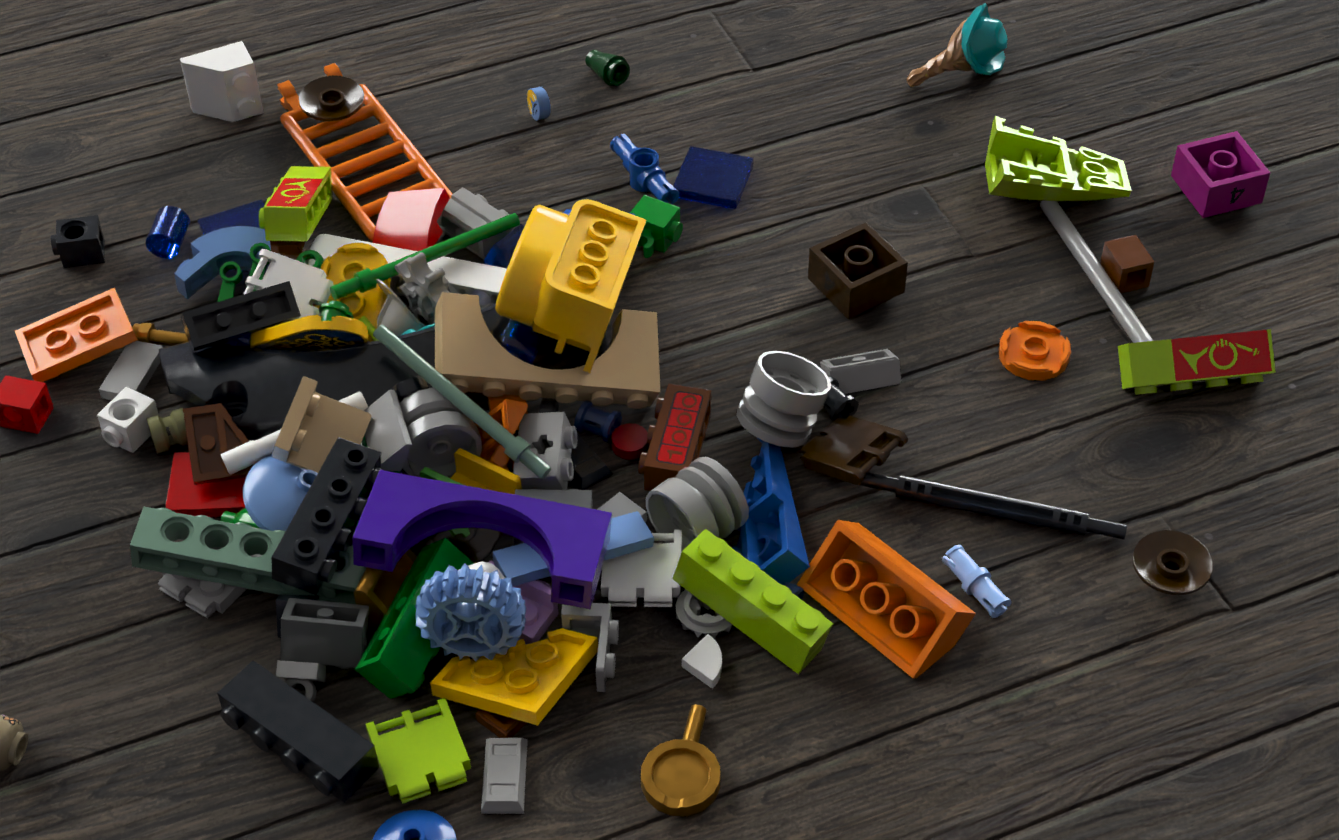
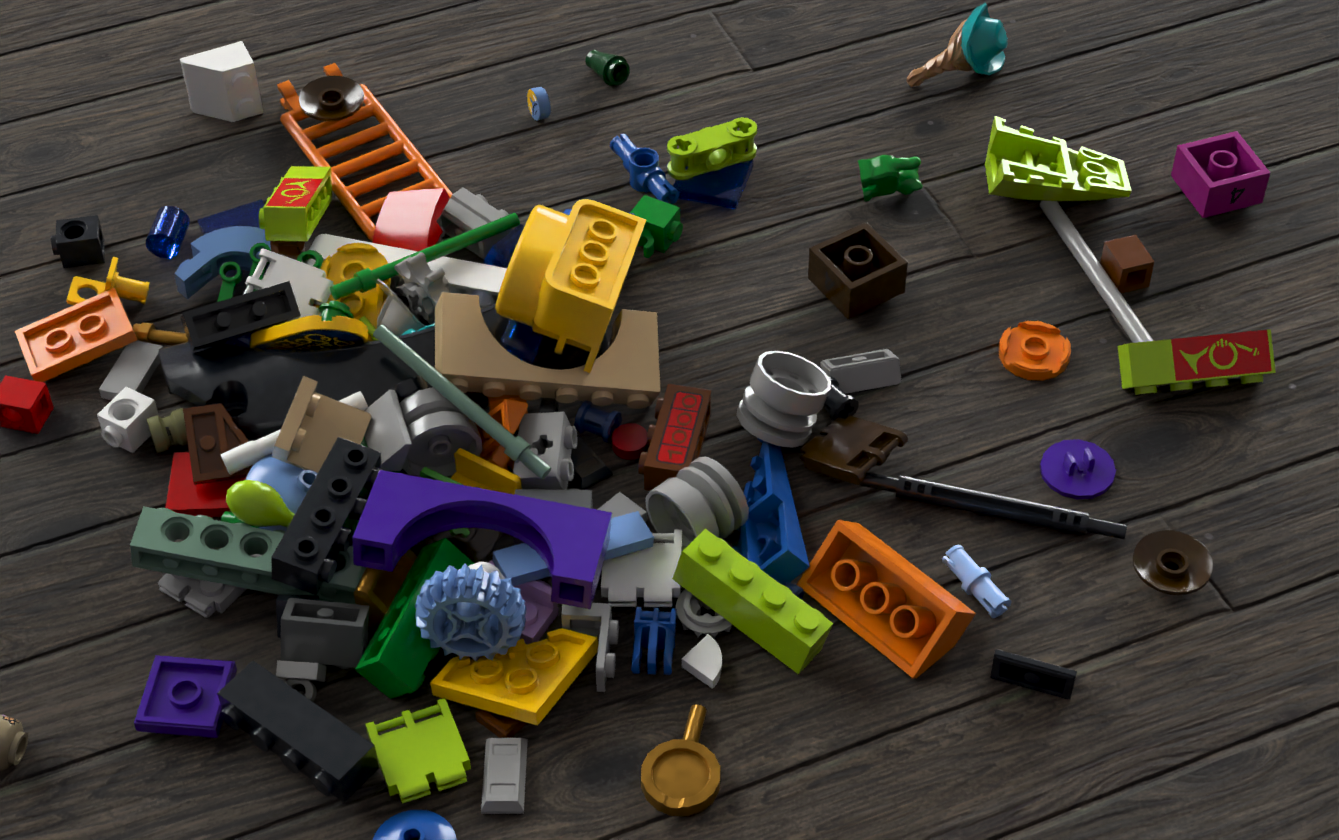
none -> yellow bracket [67,257,150,305]
none -> dark purple plate [134,655,237,738]
none -> lime piece [226,480,295,528]
none -> blue arm [631,607,677,675]
none -> lime piece [667,117,757,180]
none -> green animal [858,155,923,202]
none -> black slope [990,649,1077,699]
none -> dark purple piece [1040,439,1116,499]

